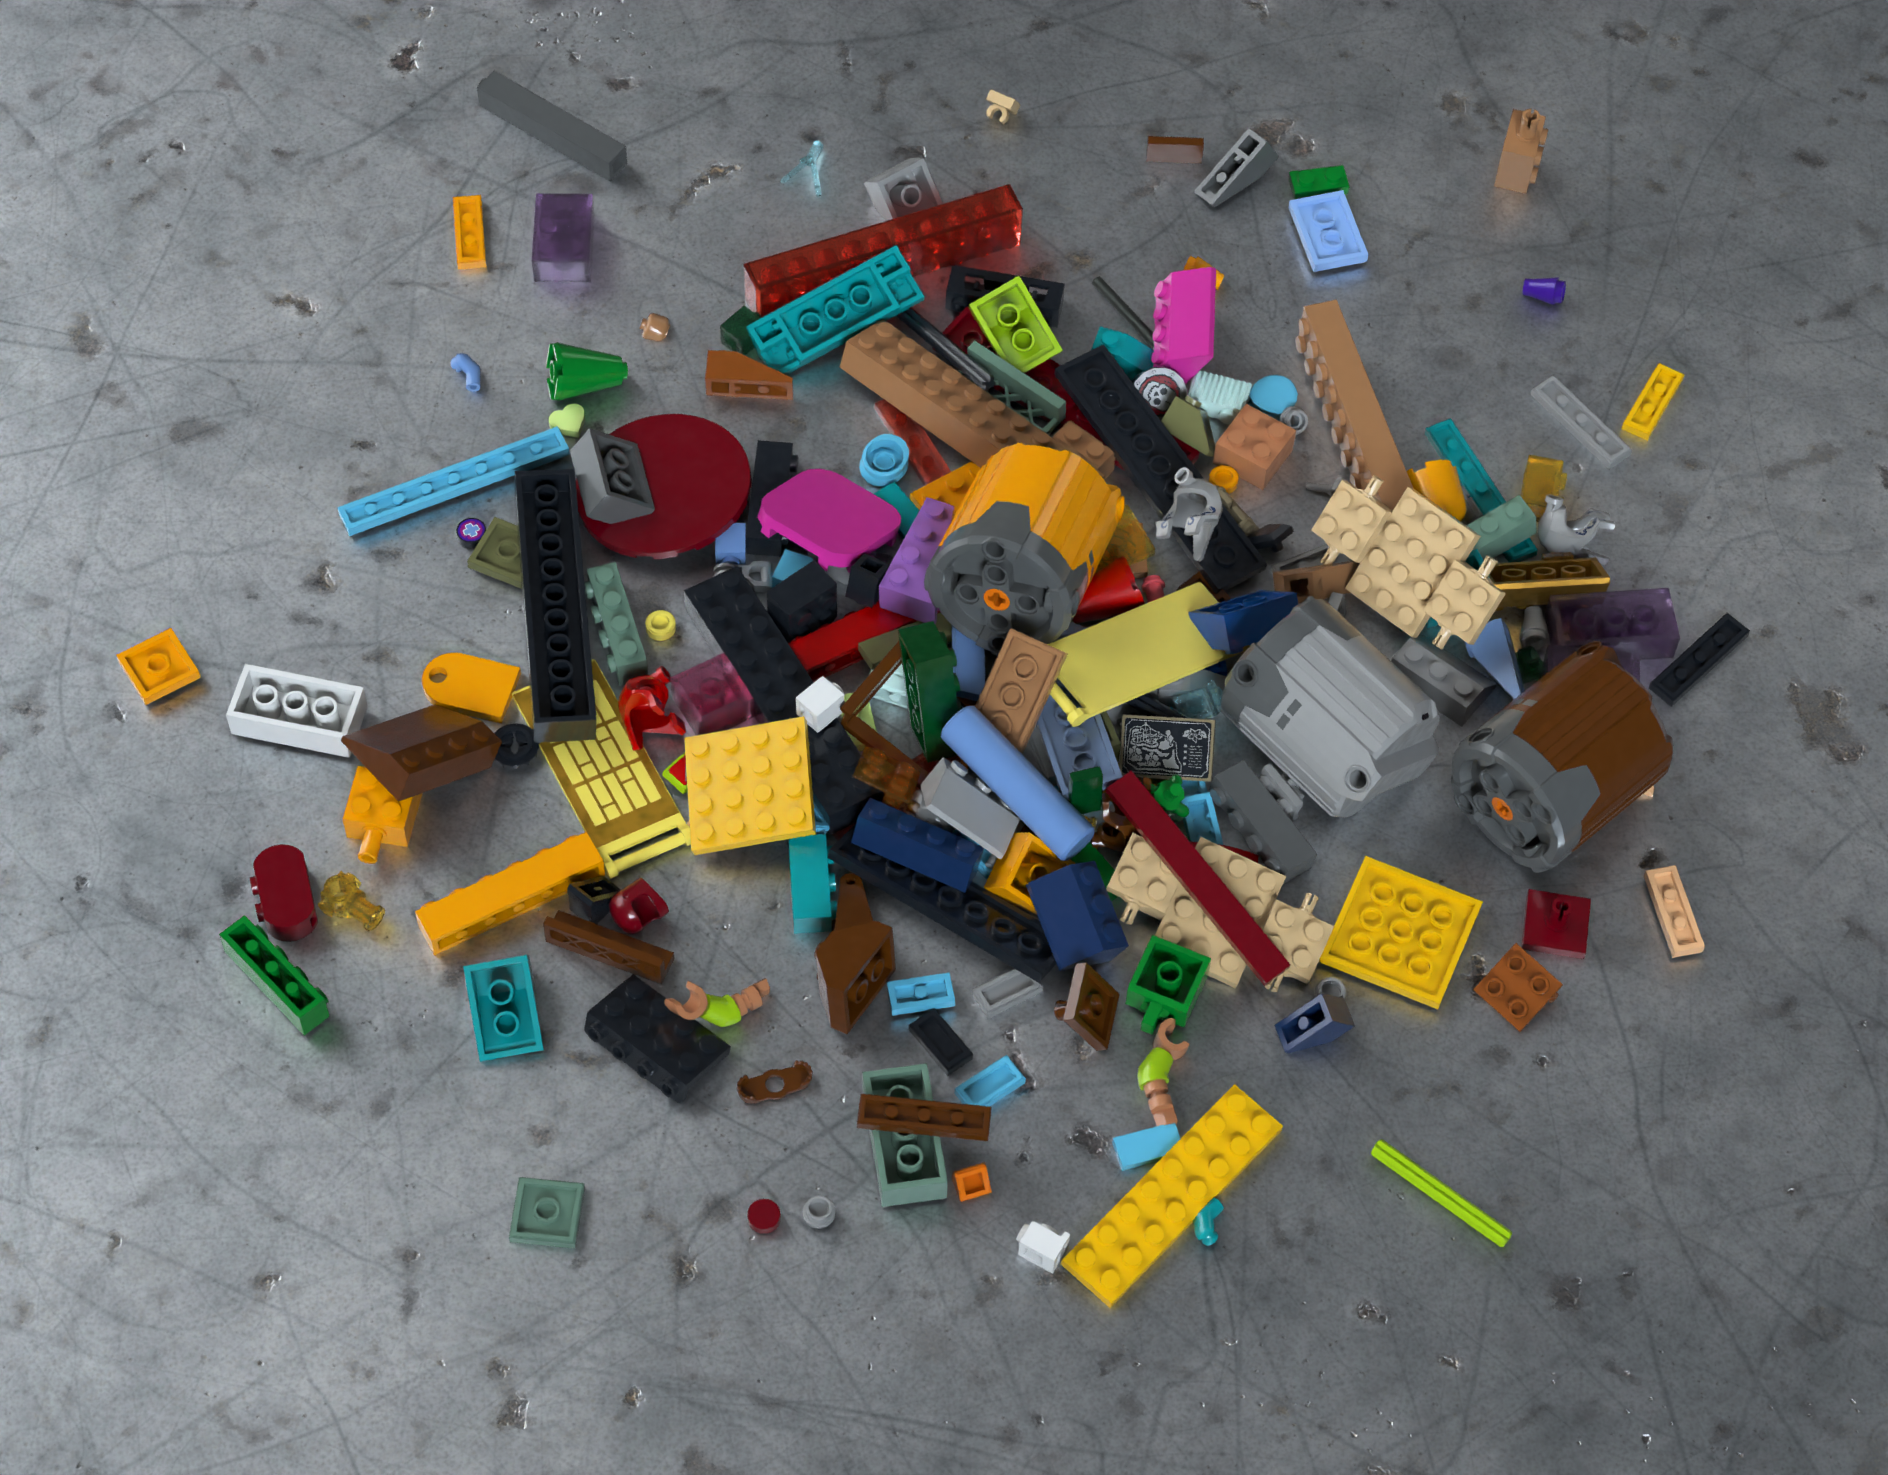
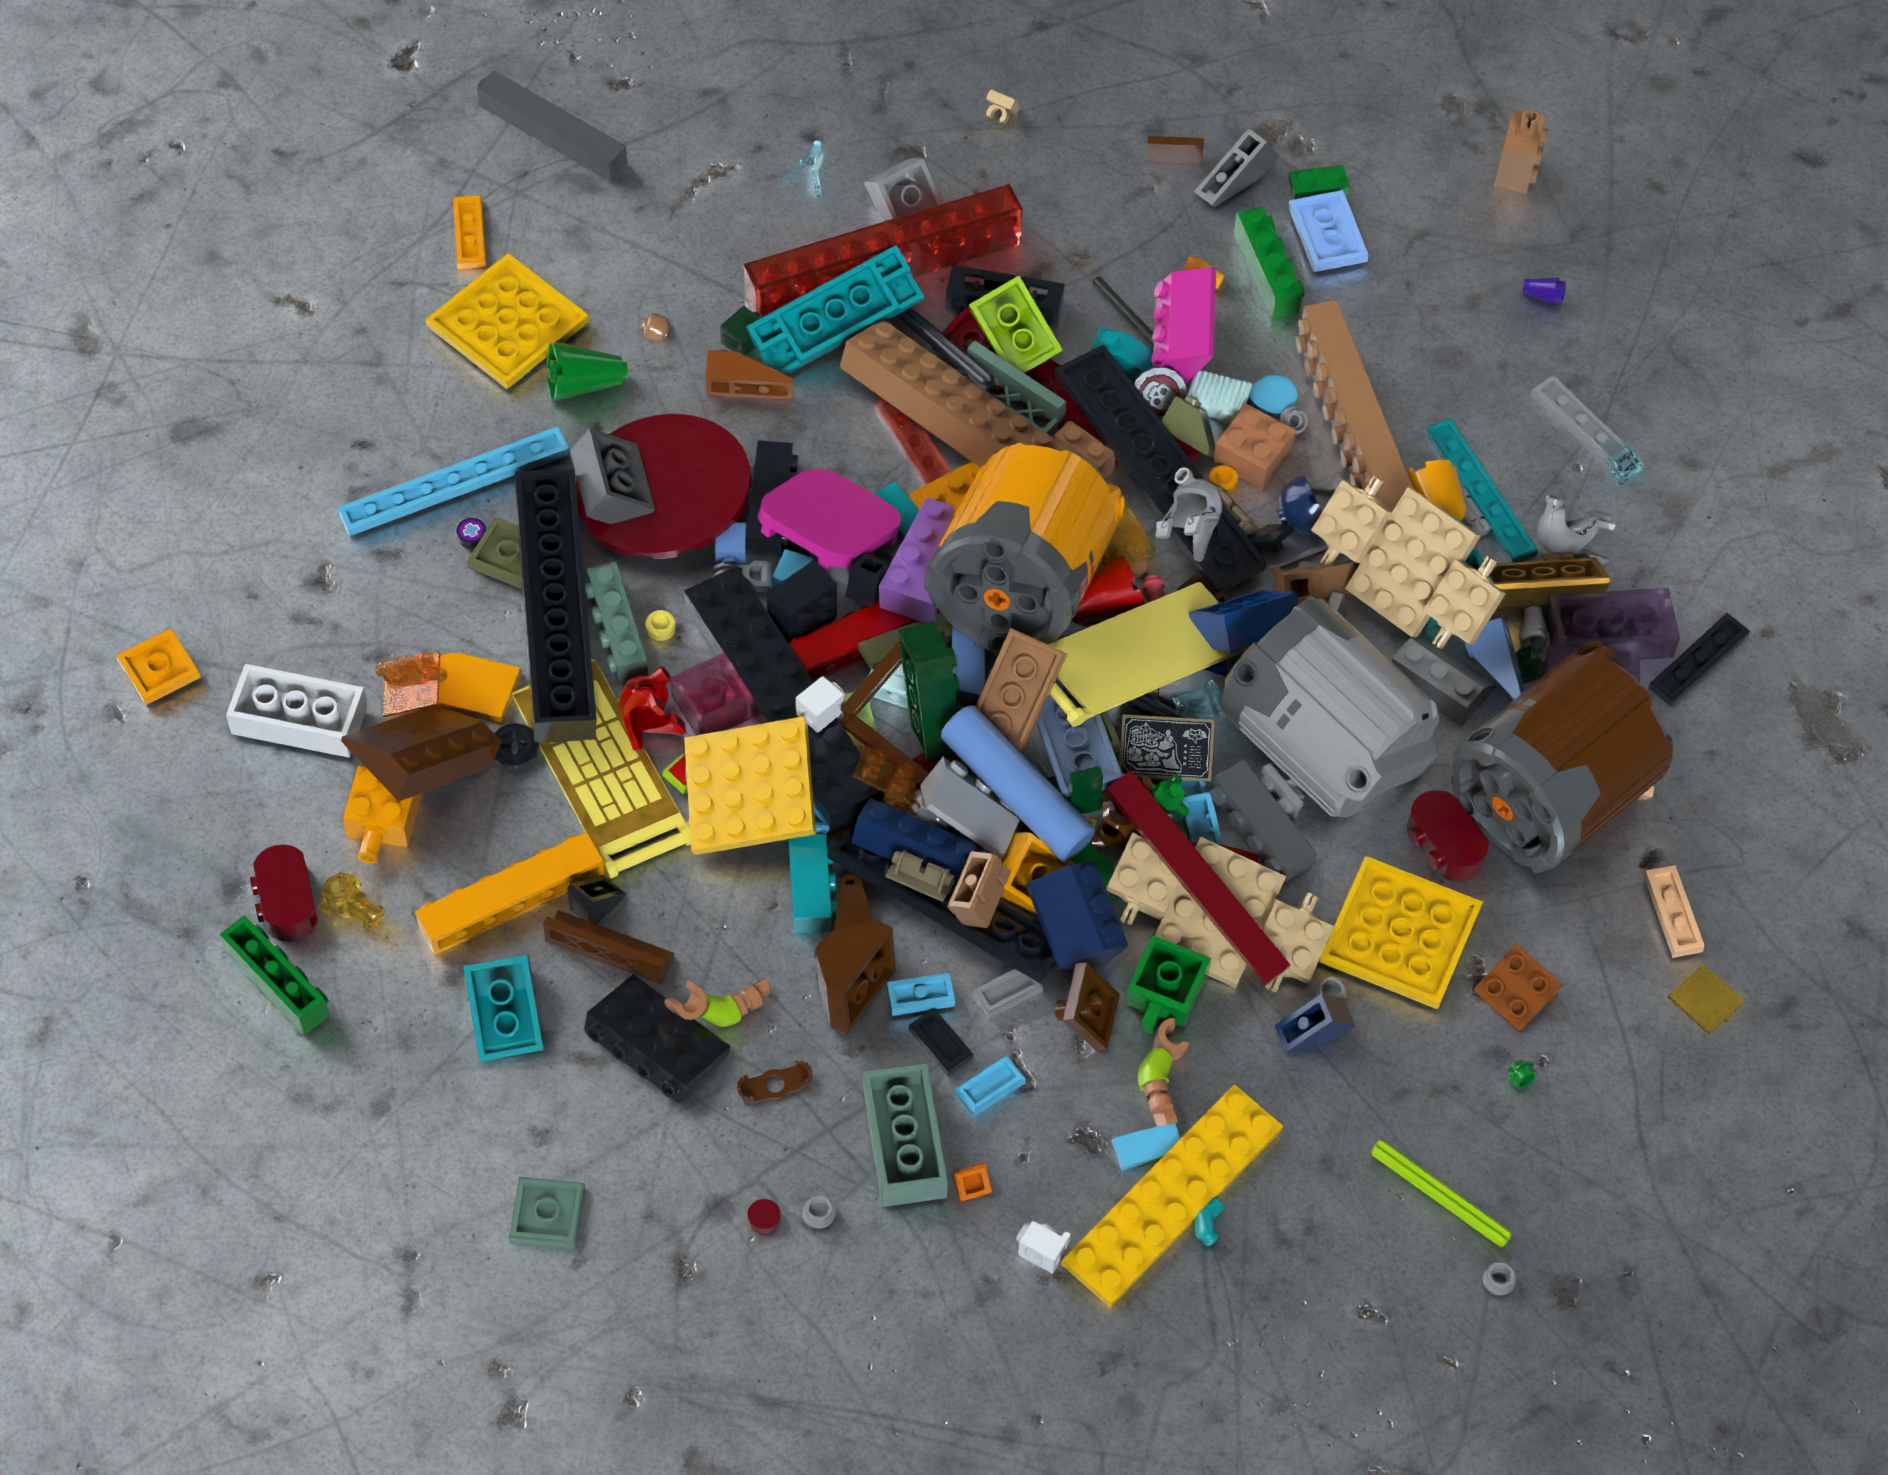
medium blue arm [450,353,481,392] -> none
clear purple brick [532,193,595,282] -> none
yellowish green tile [548,403,585,438] -> none
dark red helmet [609,878,669,934] -> none
reddish brown tile [857,1094,992,1141] -> none
medium azure piece [859,434,909,487] -> none
sand green brick [1466,494,1537,560] -> none
clear yellow piece [1521,455,1567,522] -> none
dark red tile [1521,889,1591,959] -> none
yellow tile [1621,363,1685,441] -> none
none -> clear orange hinge [375,650,440,717]
none -> yellow plate [426,253,589,389]
none -> dark tan hinge [885,850,955,902]
none -> medium nougat brick [947,851,1011,928]
none -> green brick [1234,206,1305,320]
none -> dark blue cylinder [1276,475,1322,535]
none -> dark red brick [1407,790,1489,882]
none -> light grey plate [1483,1262,1517,1295]
none -> green plate [1507,1060,1537,1089]
none -> clear light blue tile [1605,444,1645,485]
none -> clear yellow piece [1667,964,1745,1035]

